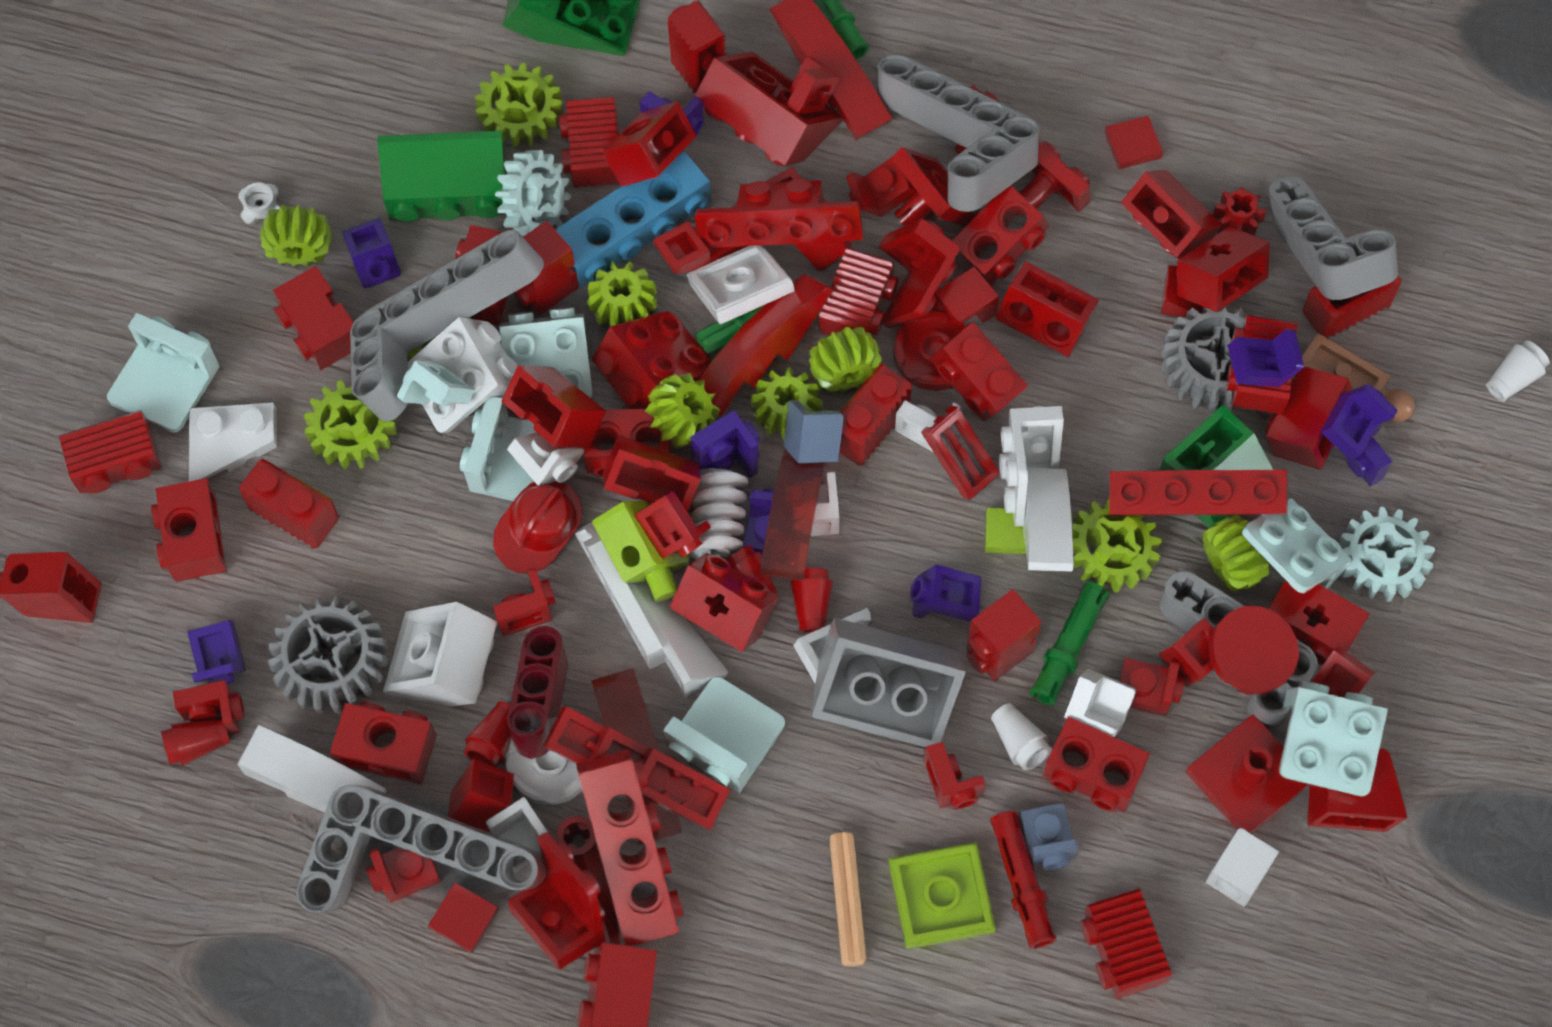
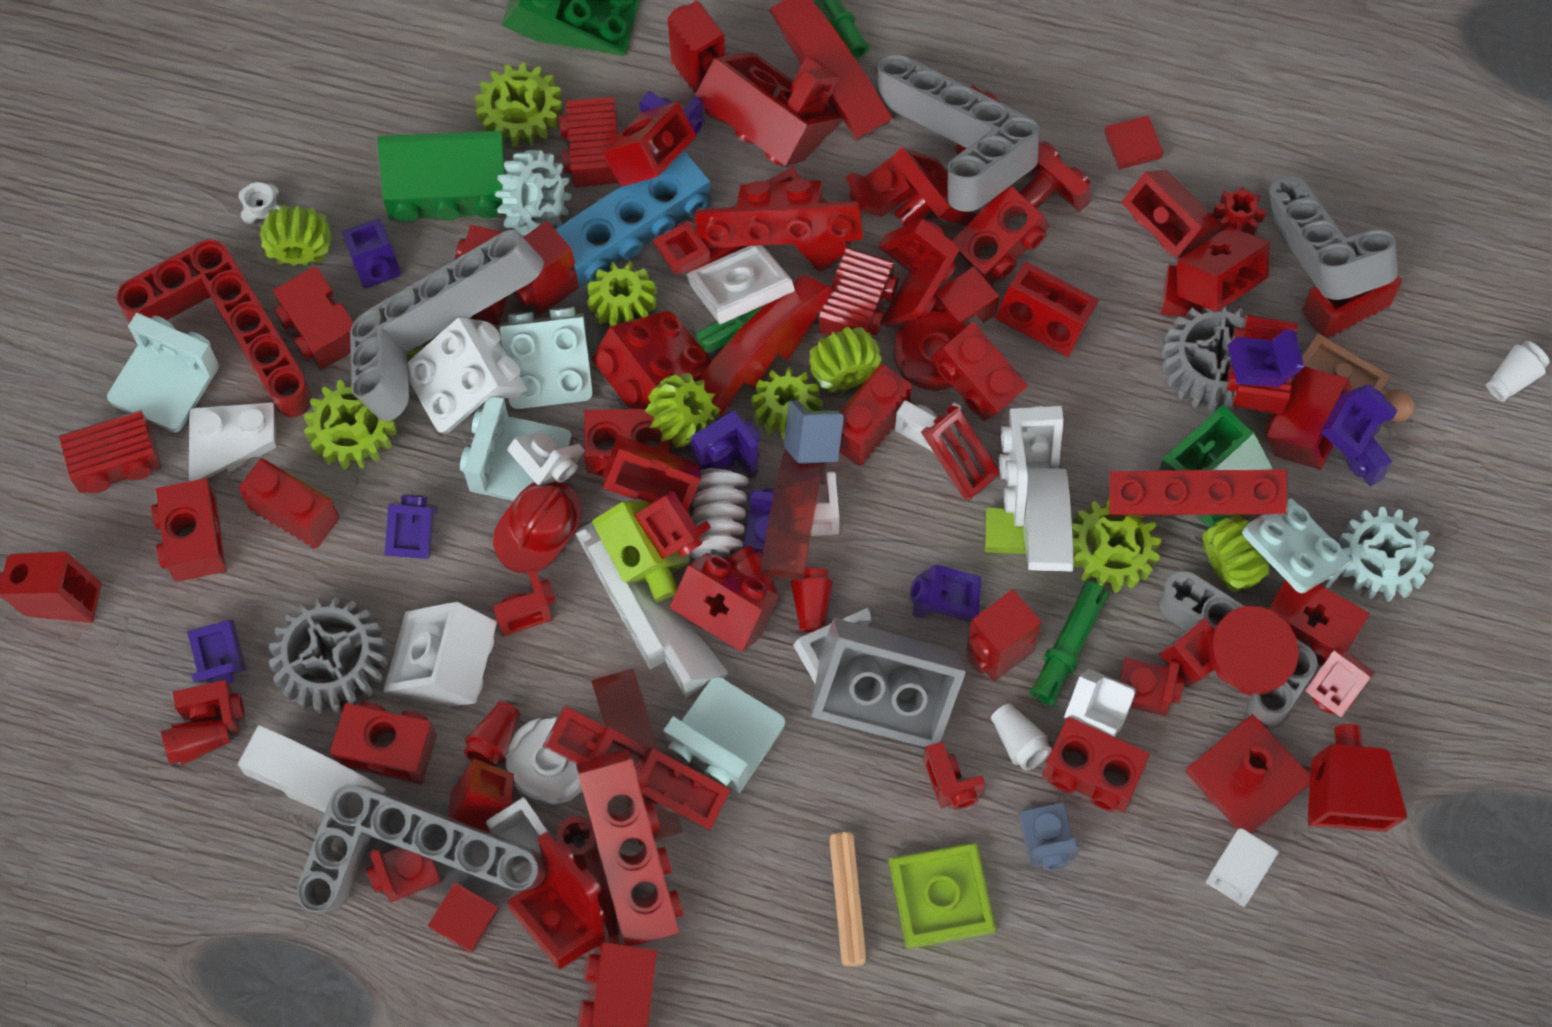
light aqua bracket [397,361,475,406] -> none
red brick [501,365,606,448] -> none
dark red beam [508,626,568,759] -> none
red pin [990,811,1057,949] -> none
red brick [1080,888,1172,999] -> none
light aqua bracket [1279,682,1388,796] -> none
none -> red beam [116,240,312,417]
none -> dark purple bracket [384,495,438,559]

